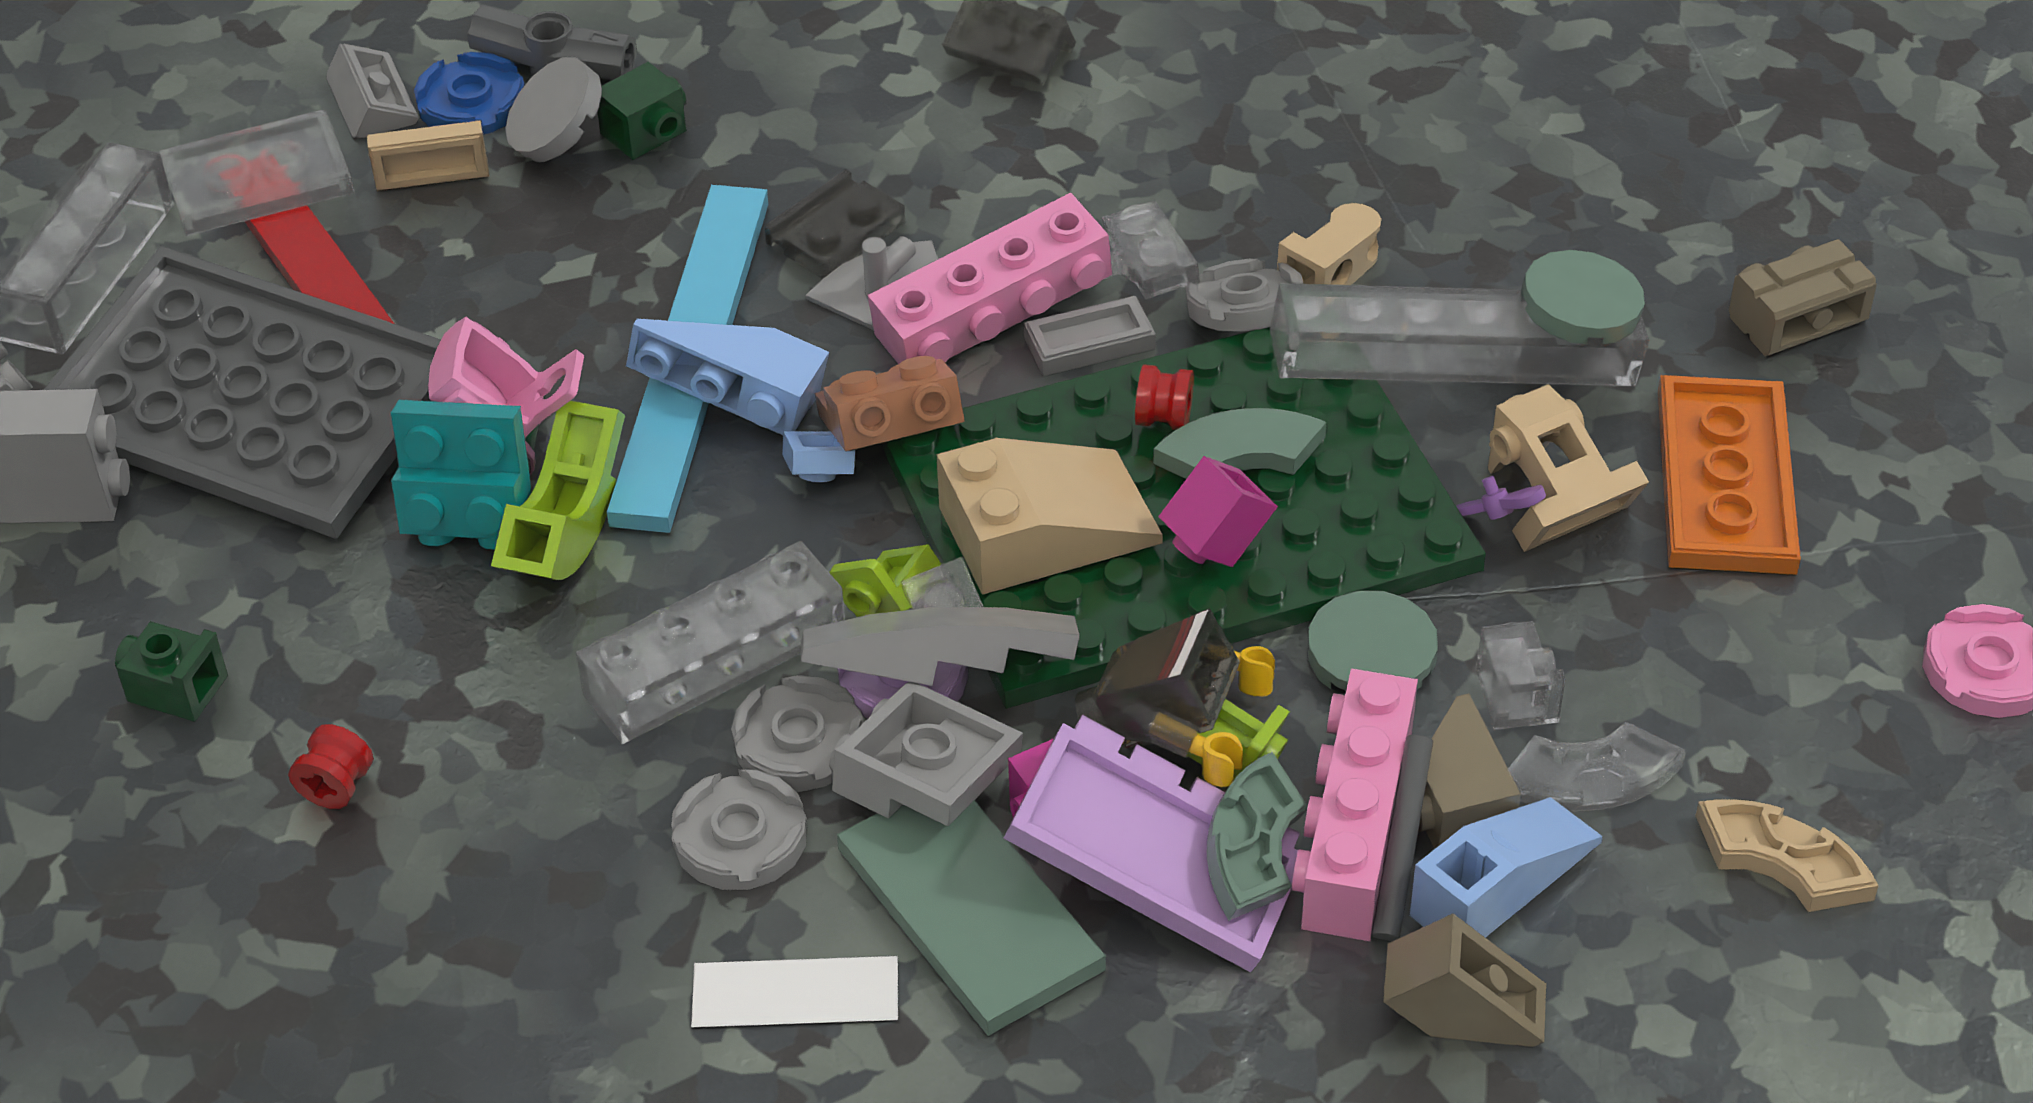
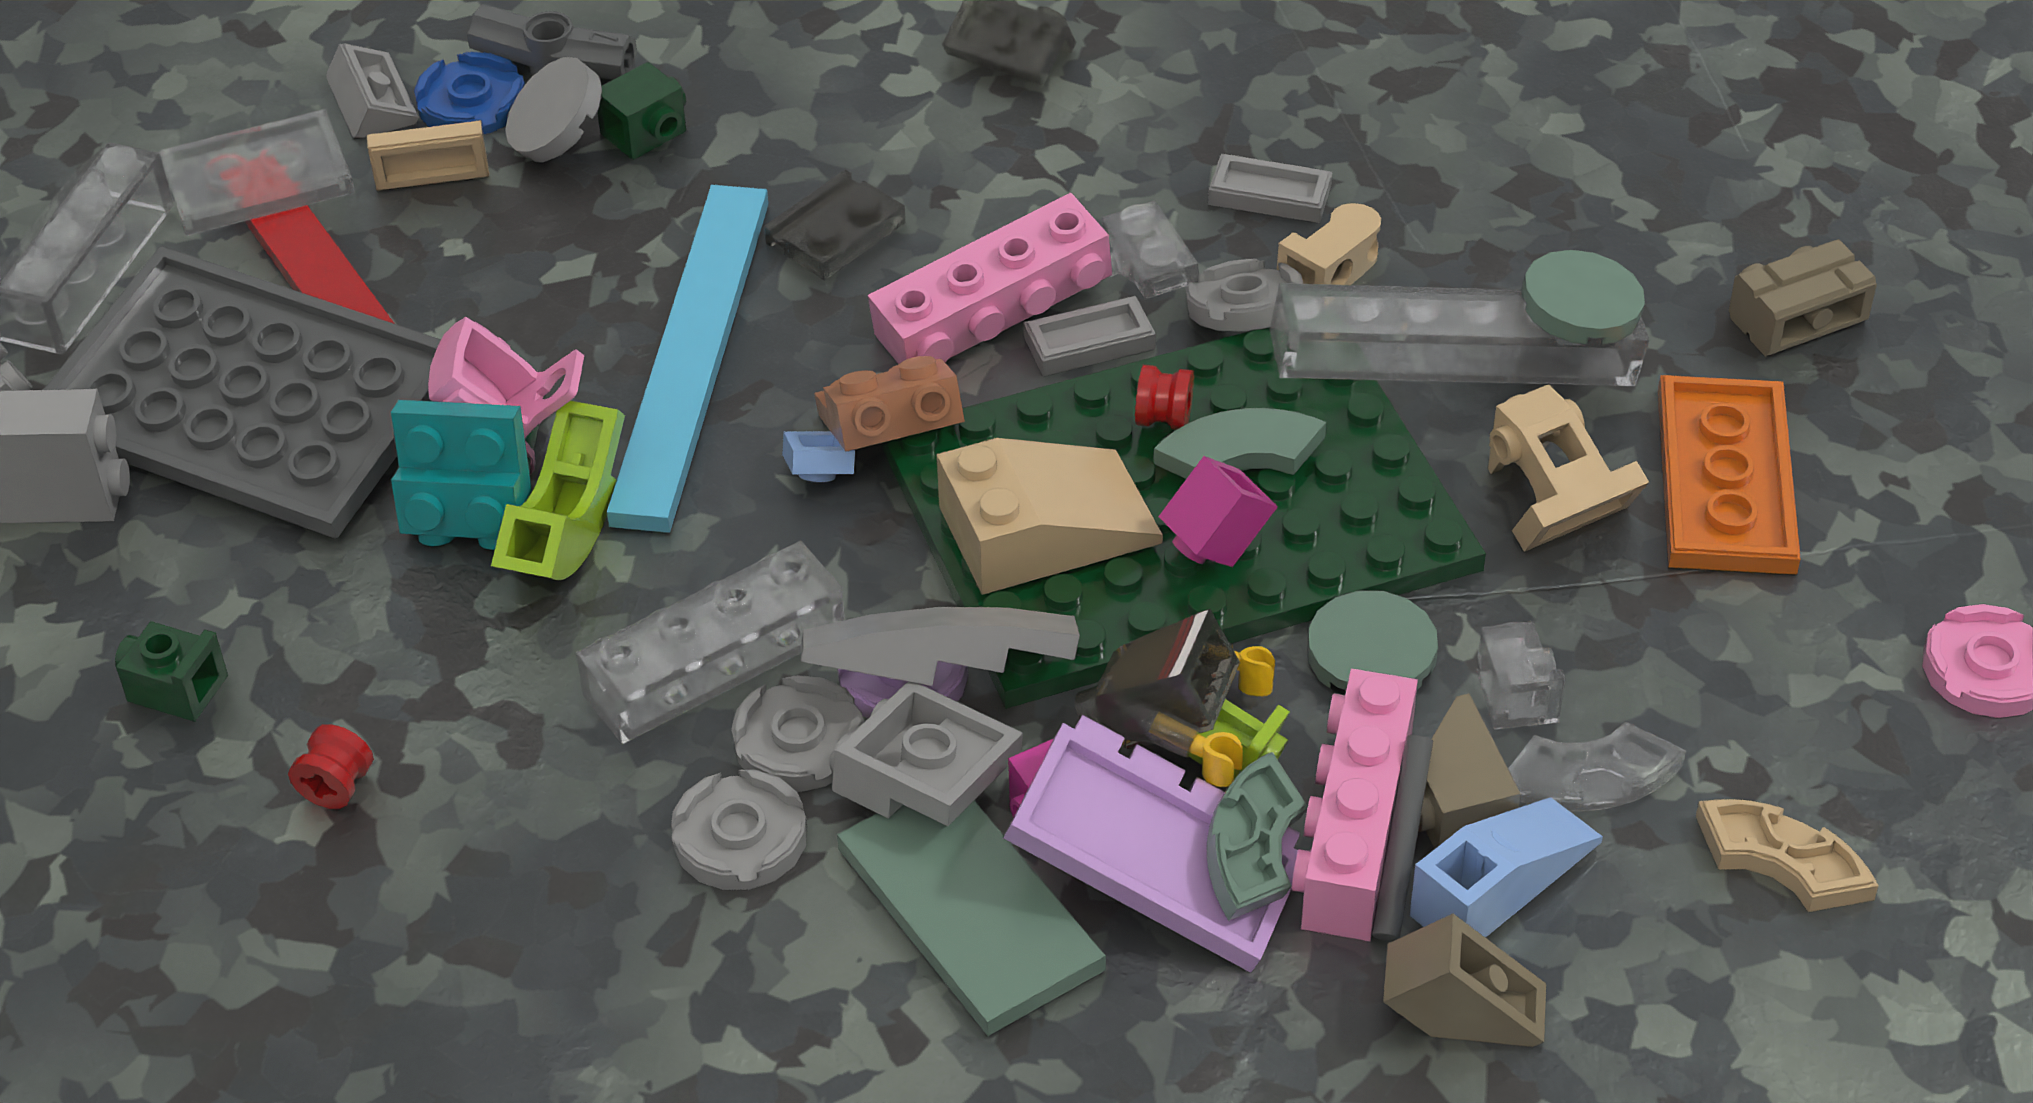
light blue slope [626,319,829,435] -> none
white sticker [691,956,898,1027] -> none
light grey shield [806,236,938,330] -> none
lime bracket [827,544,942,617] -> none
clear plate [901,557,983,610] -> none
medium lavender piece [1456,476,1546,520] -> none
none -> light grey tile [1208,154,1332,223]

